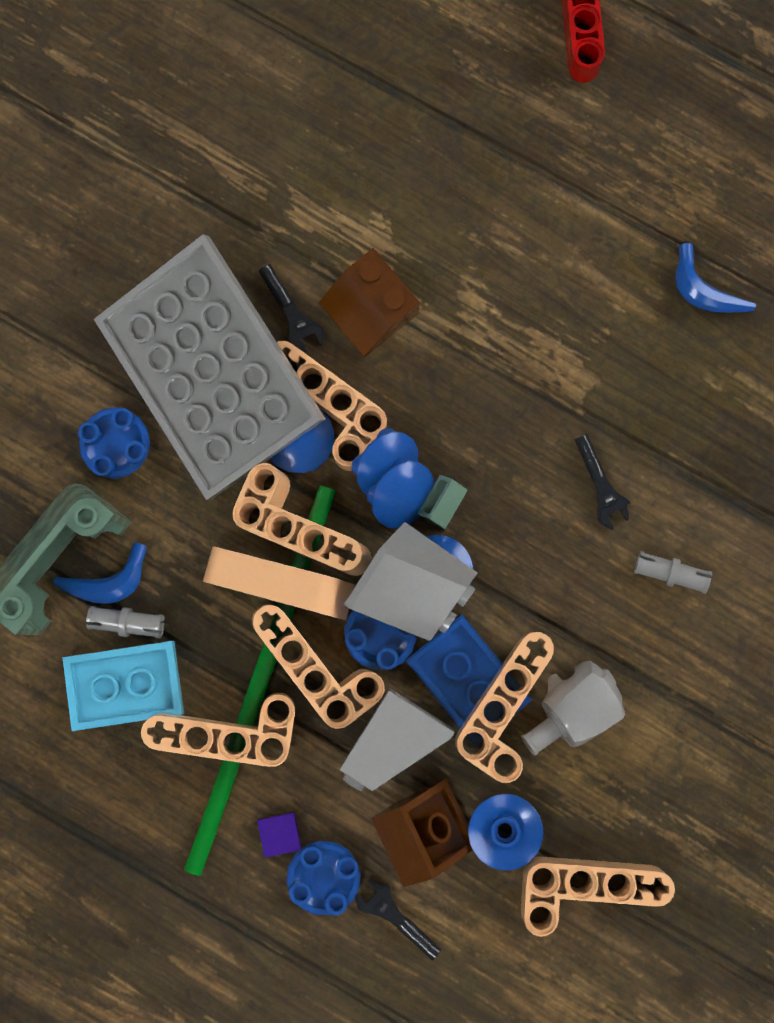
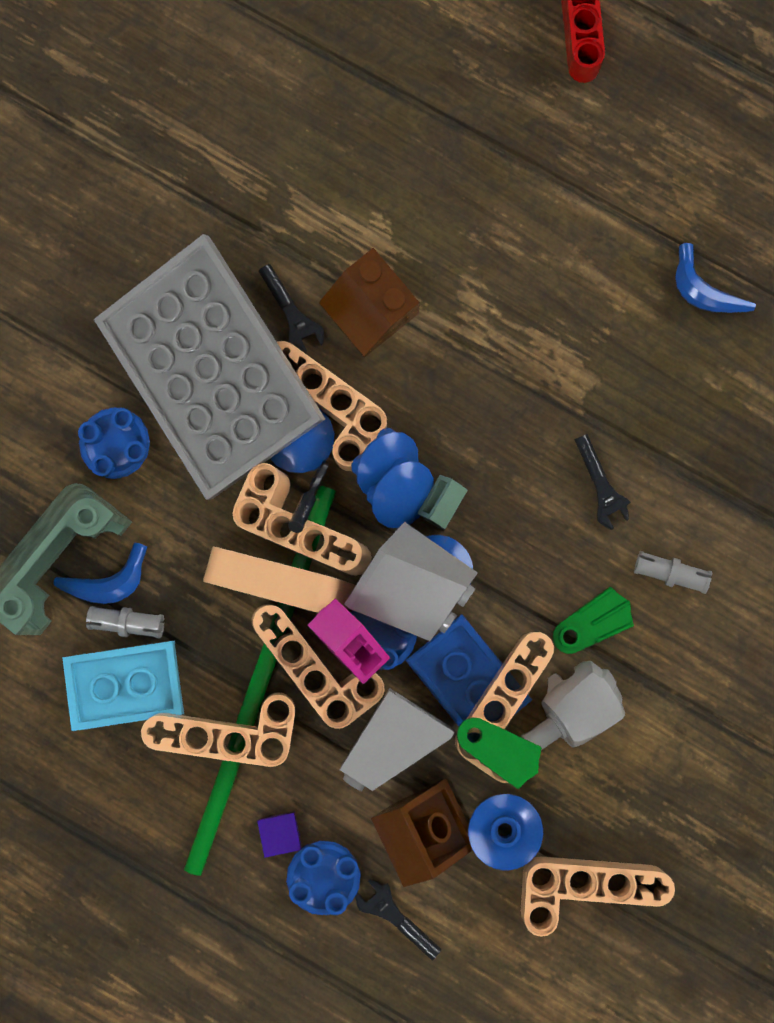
none -> black piece [288,460,329,533]
none -> dark pink brick [308,598,390,684]
none -> green piece [457,717,542,789]
none -> green piece [553,587,634,654]

